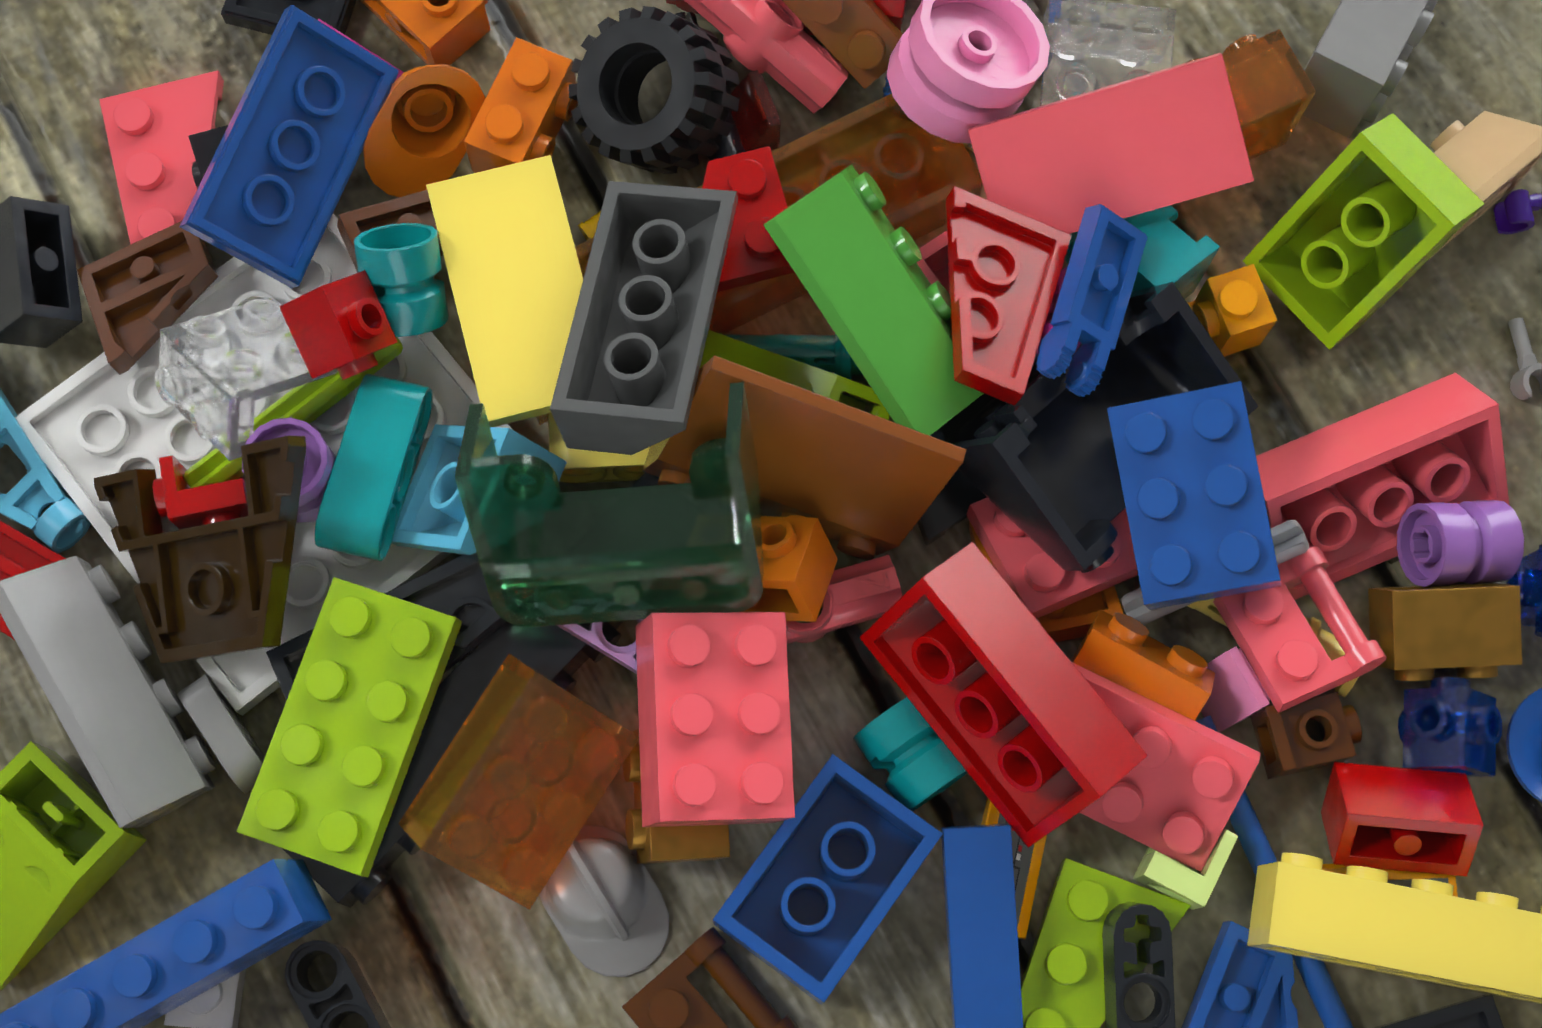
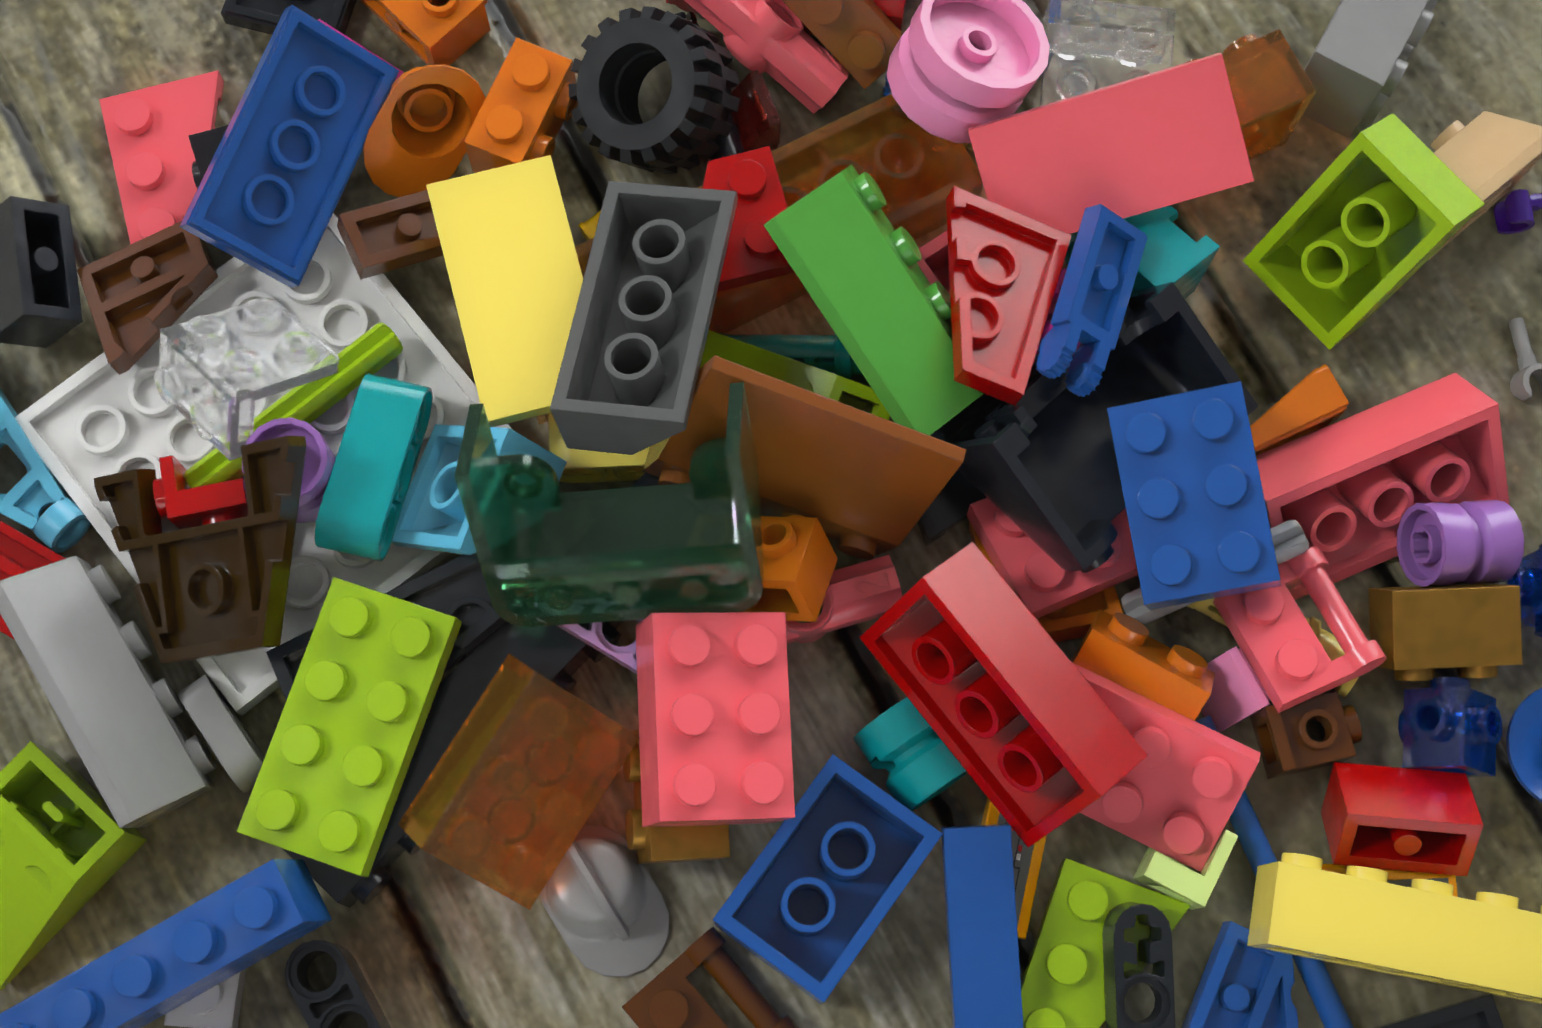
red brick [279,270,398,380] -> none
teal wheel [354,223,449,337] -> none
light orange brick [1188,264,1277,357] -> none
none -> orange slope [1250,364,1349,456]

